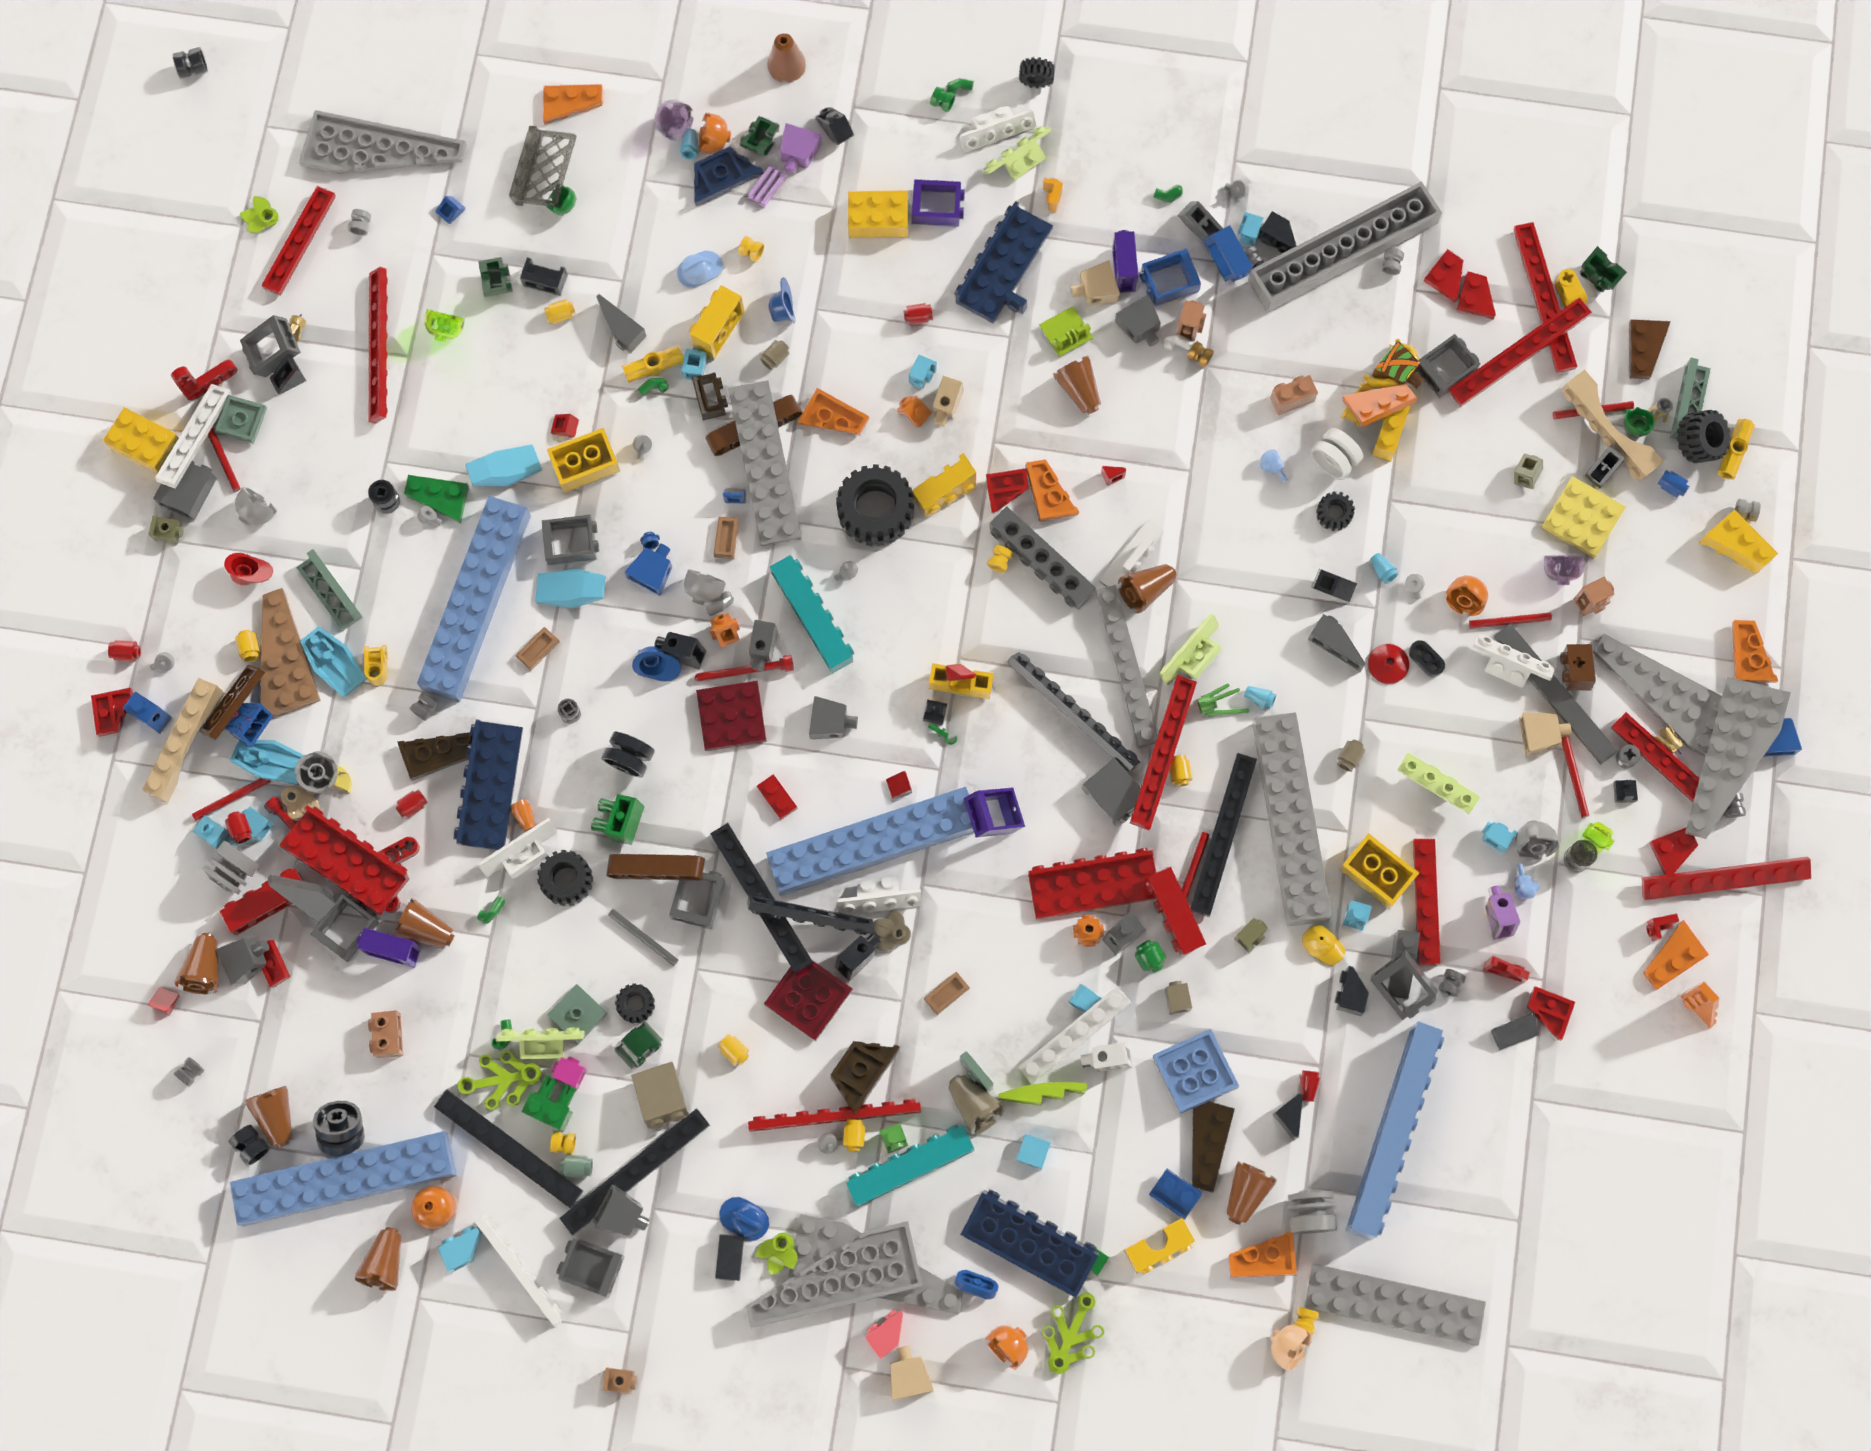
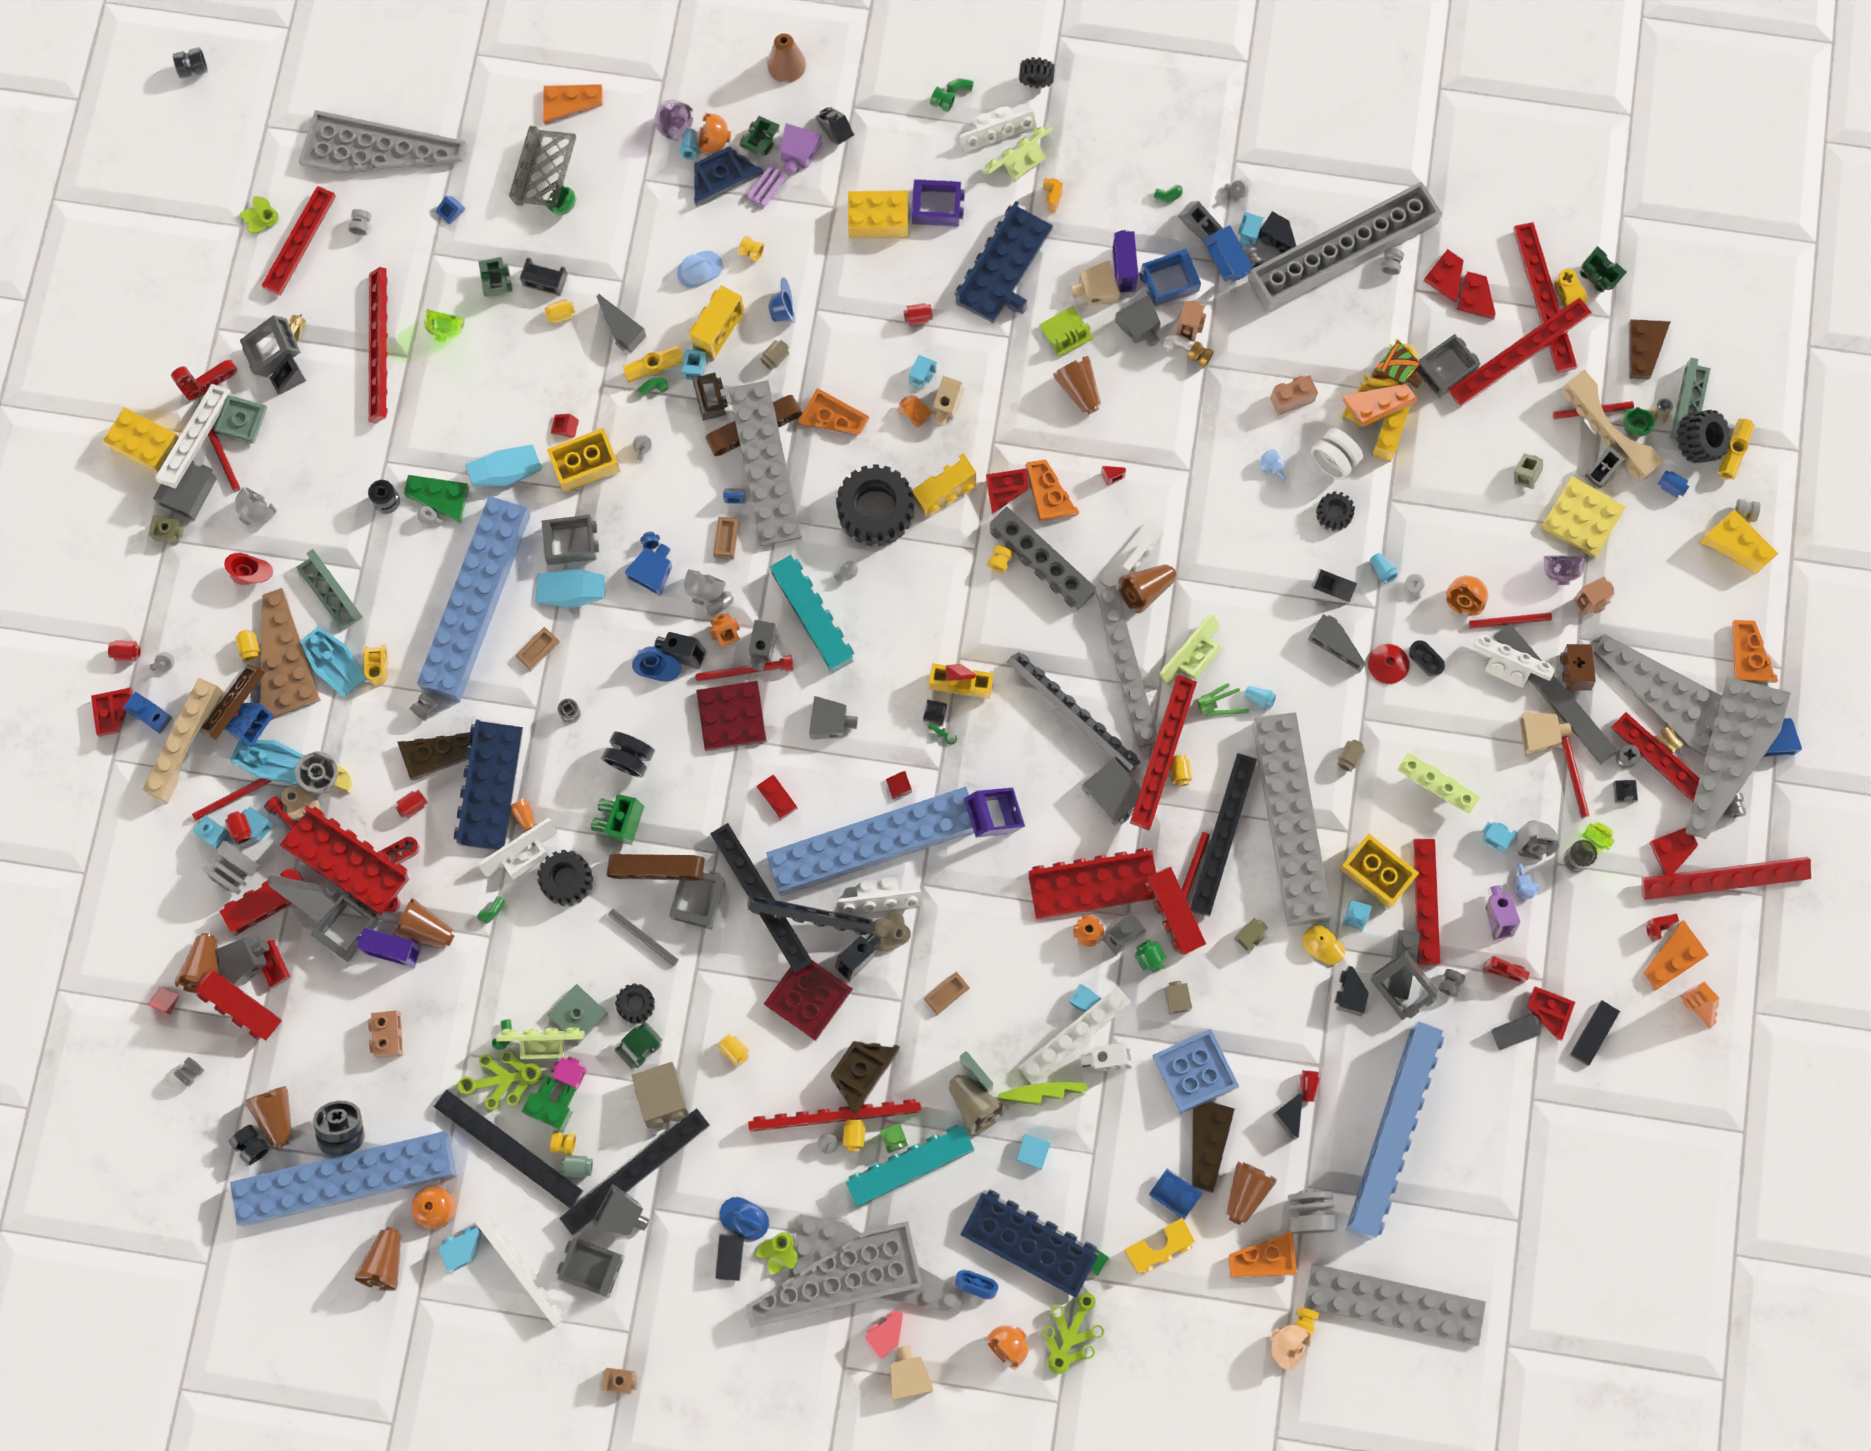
none -> red brick [194,967,282,1041]
none -> black tile [1569,1000,1620,1066]

